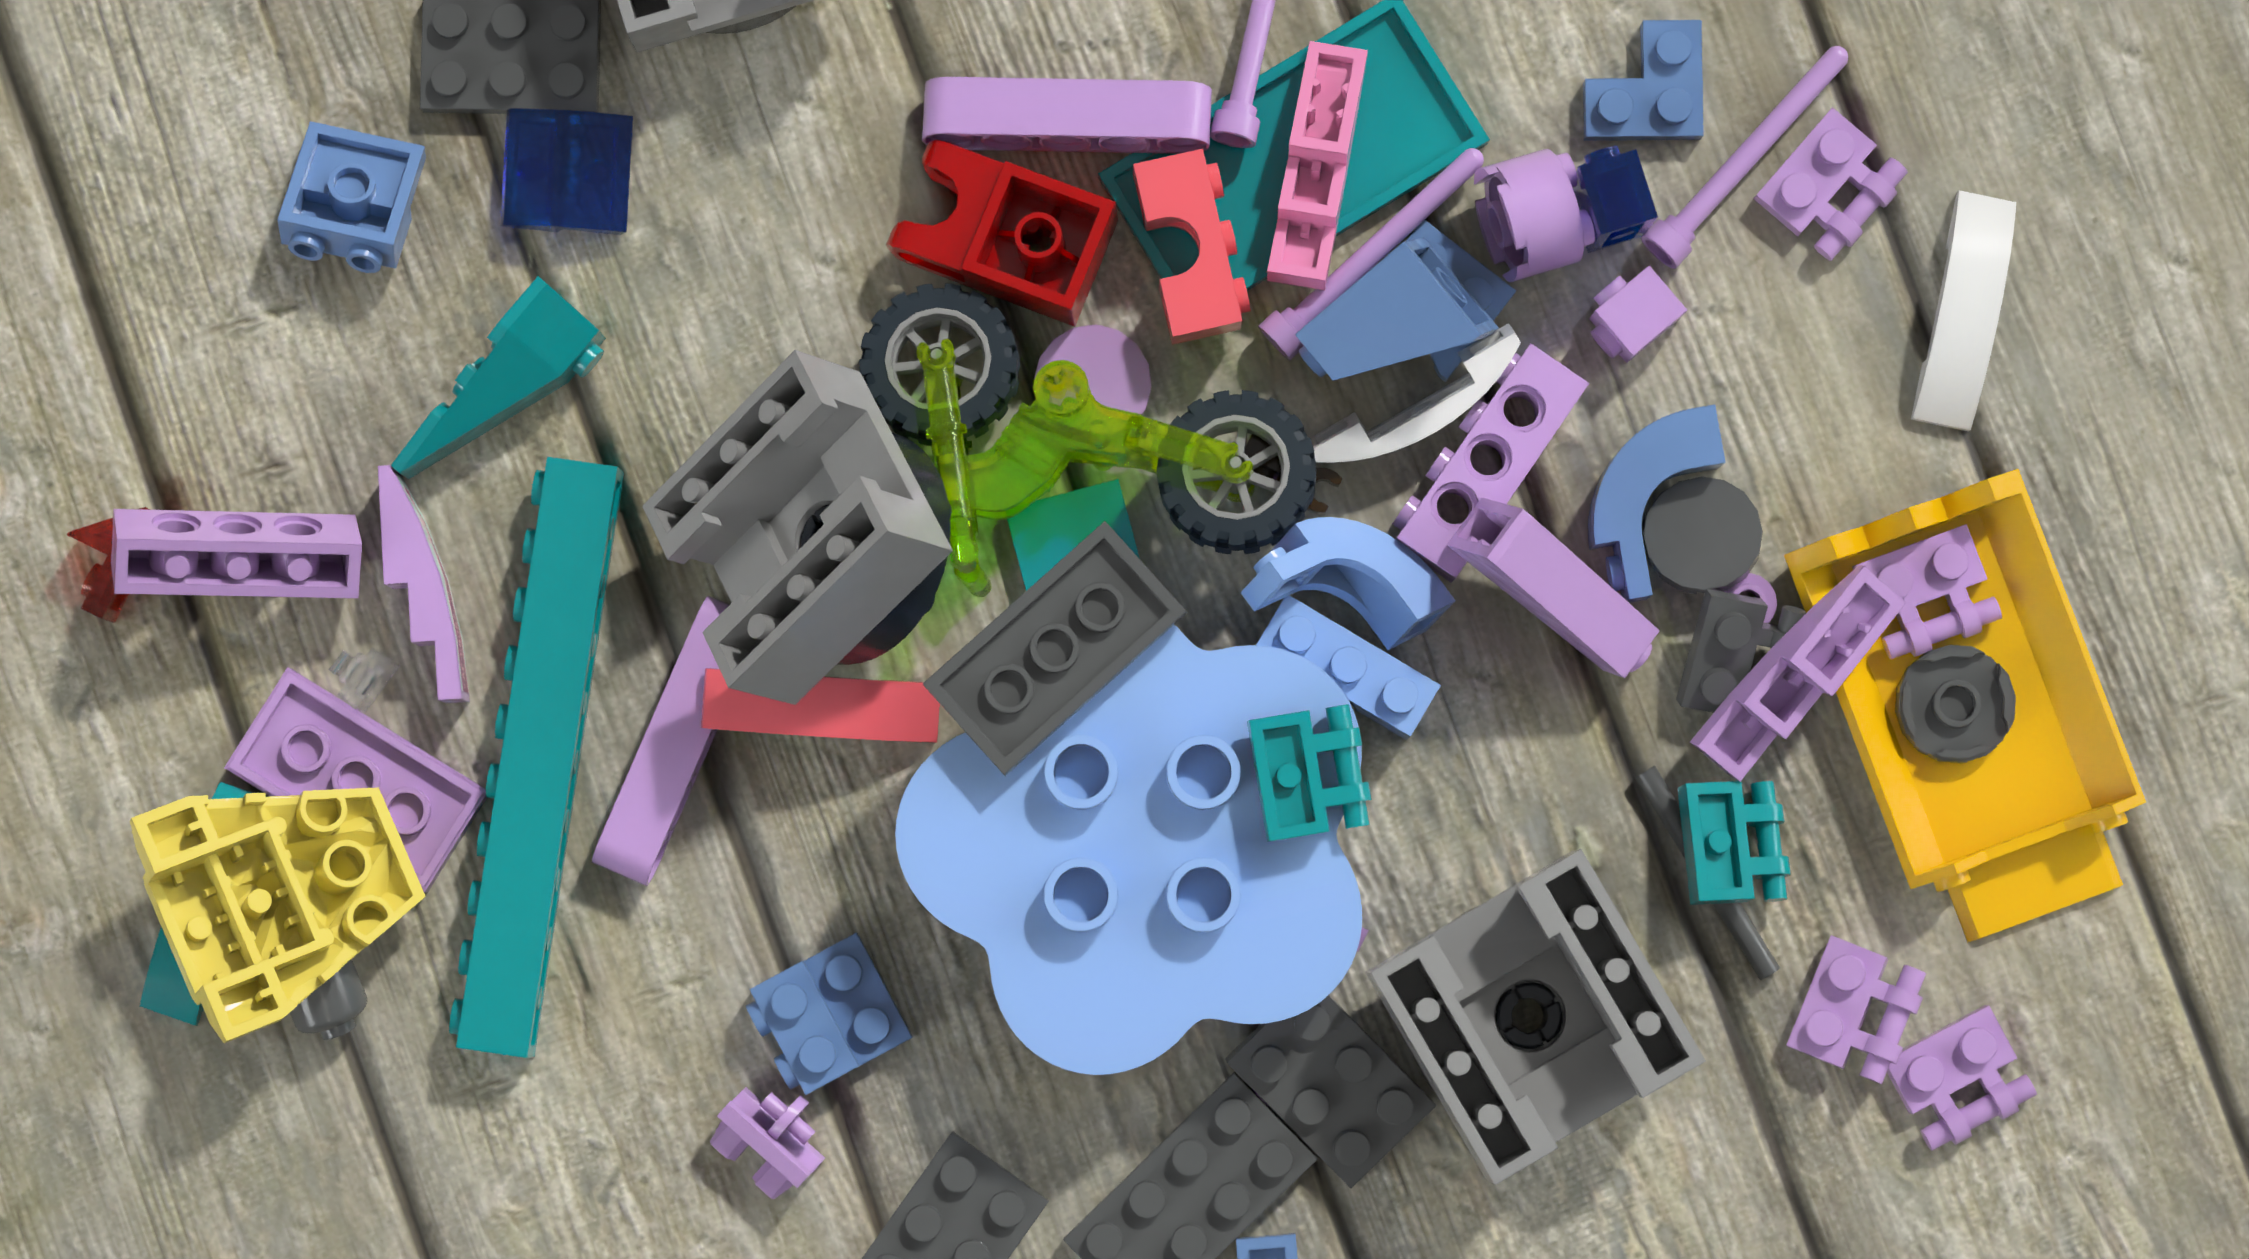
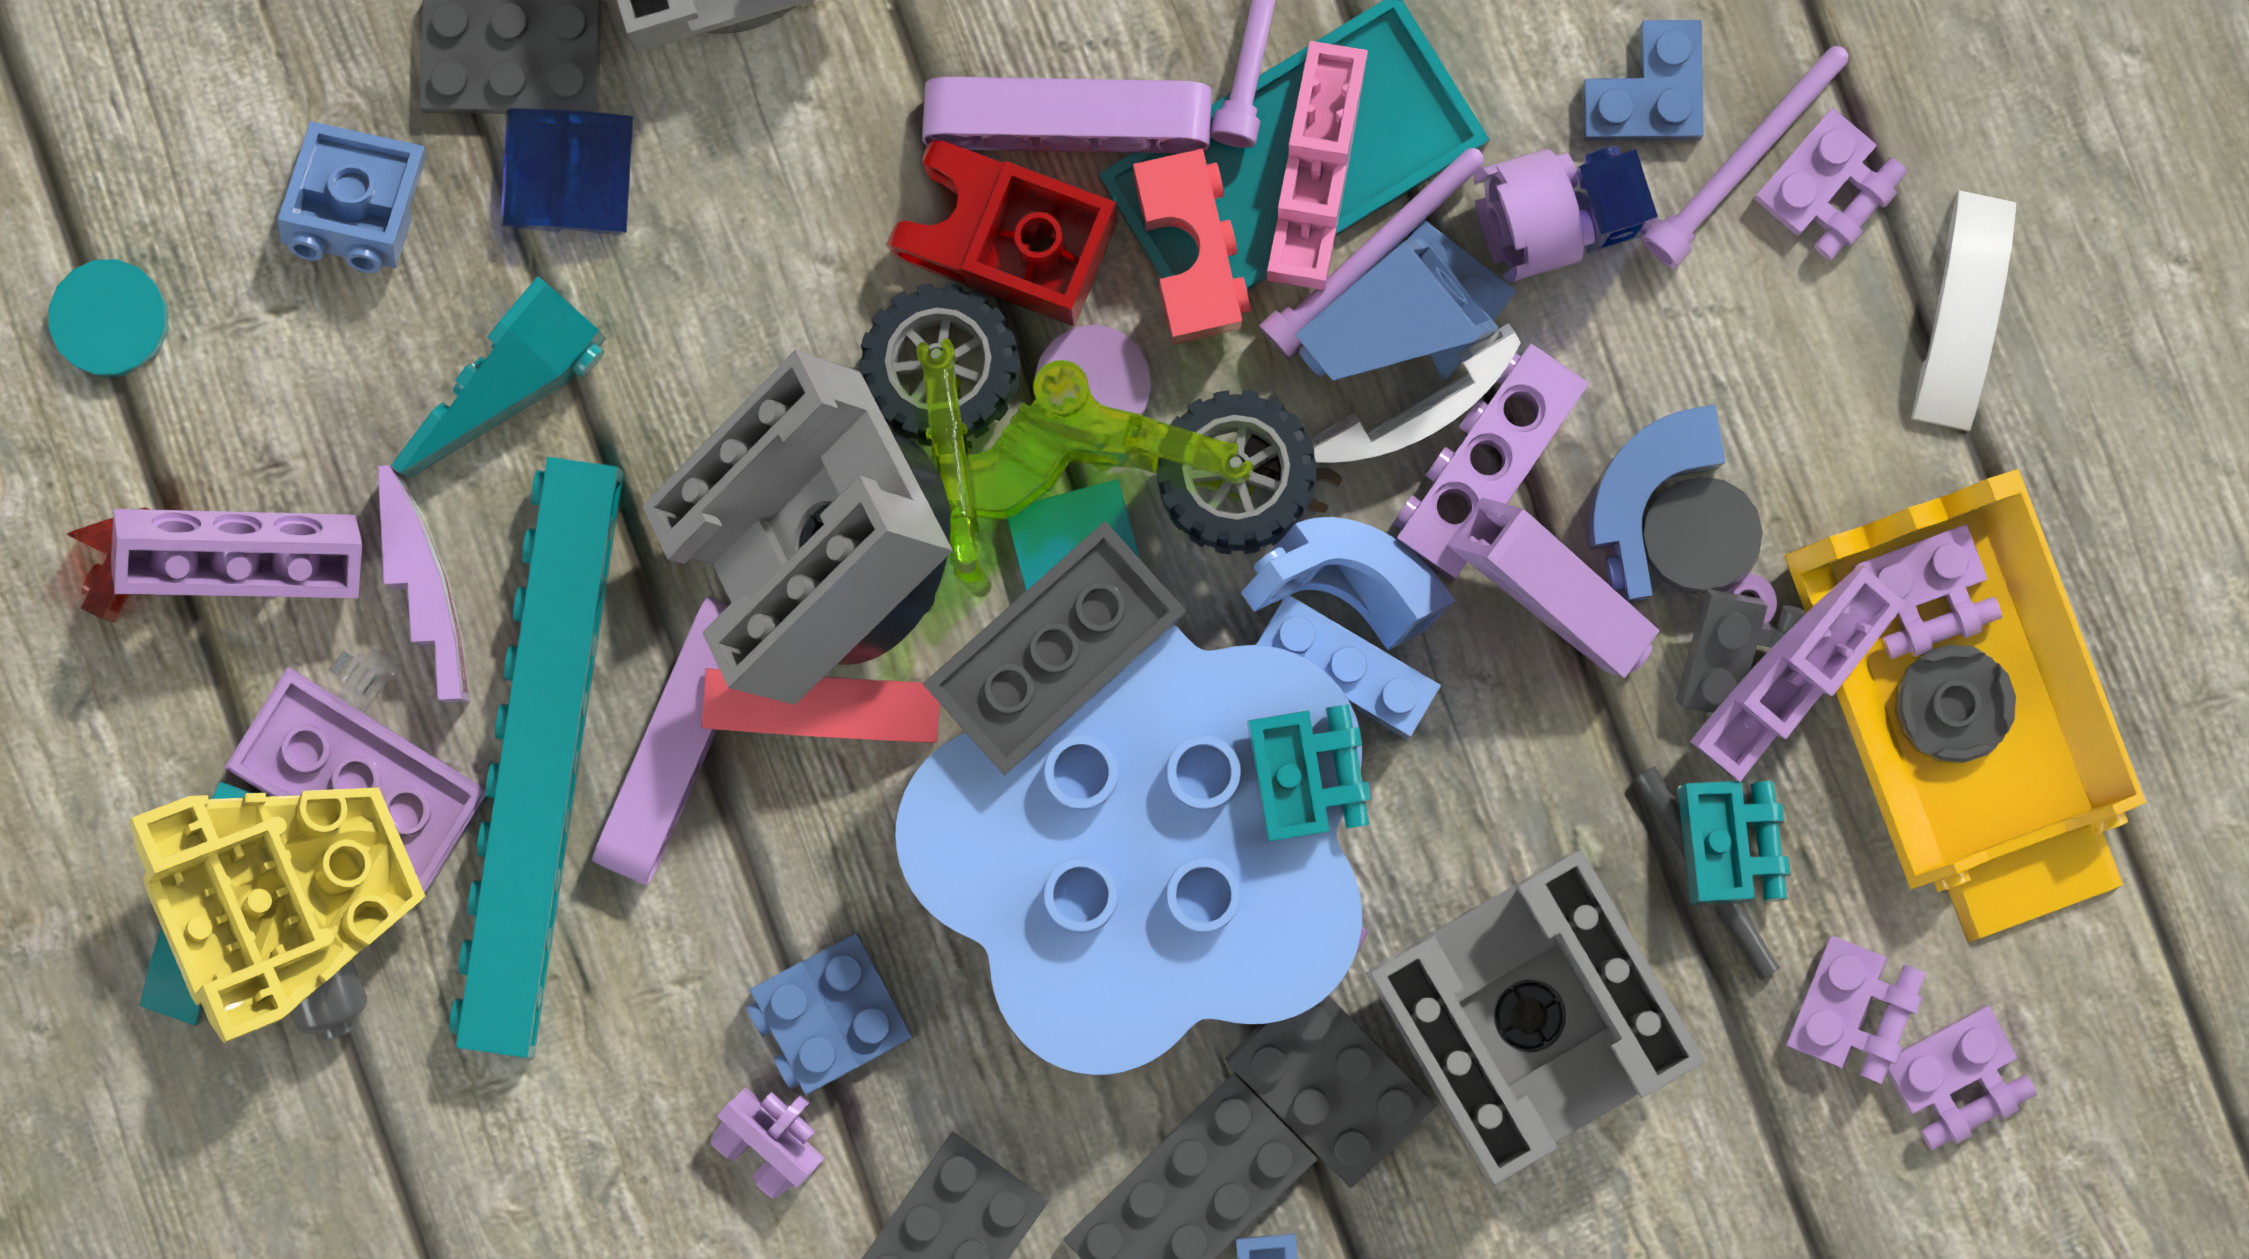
lavender brick [1589,266,1687,363] -> none
none -> teal tile [49,259,169,377]

